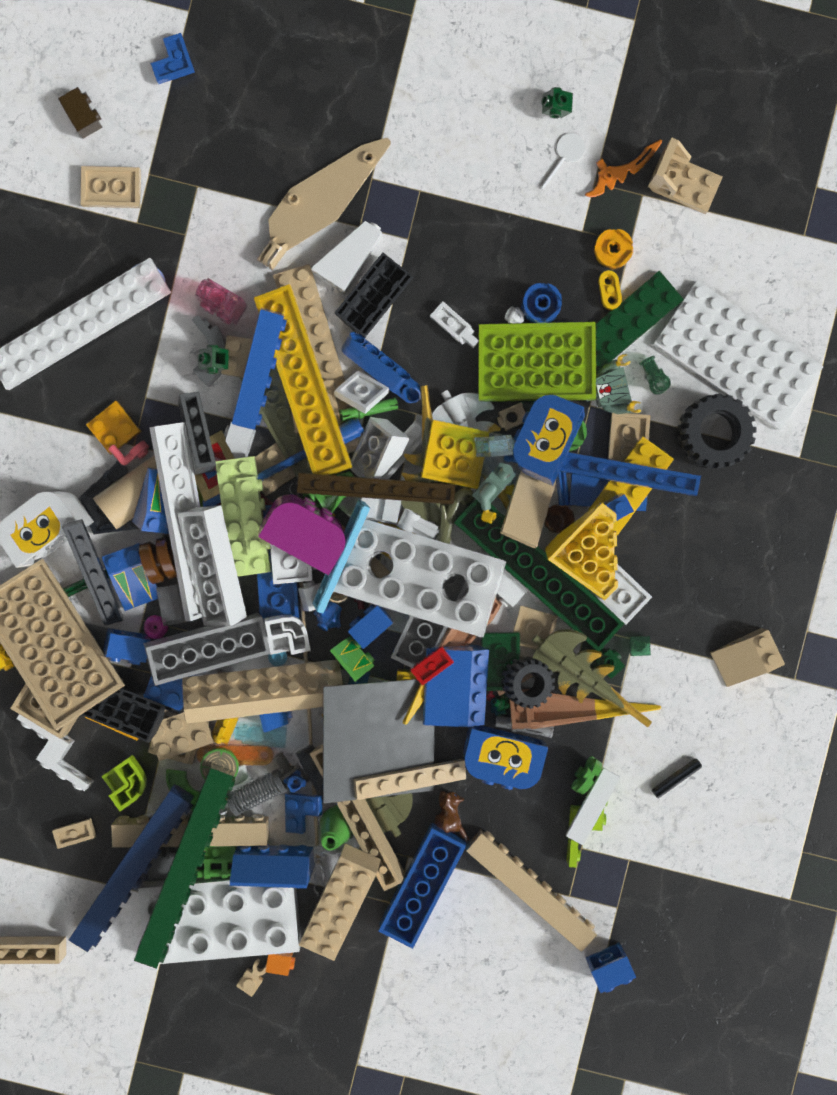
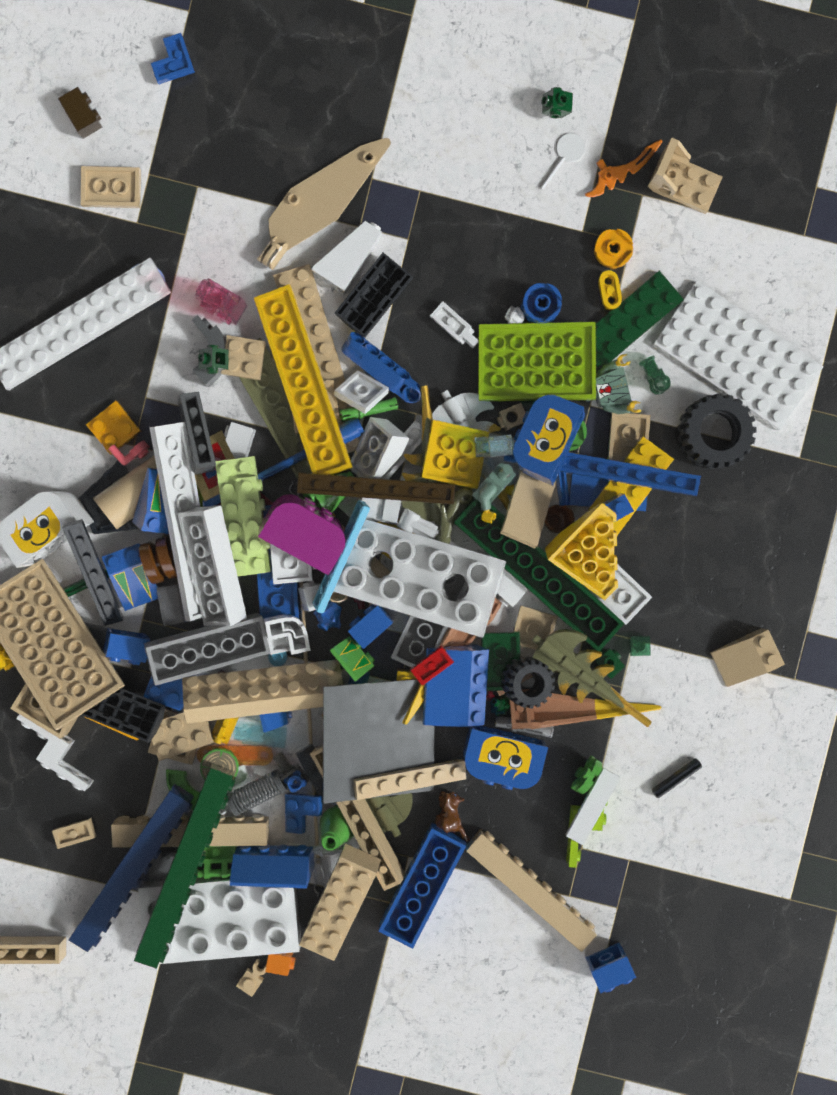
lime brick [102,755,147,811] -> none
dark pink plate [144,615,168,639] -> none
blue brick [232,308,287,430] -> none
tan plate [255,443,296,496] -> none

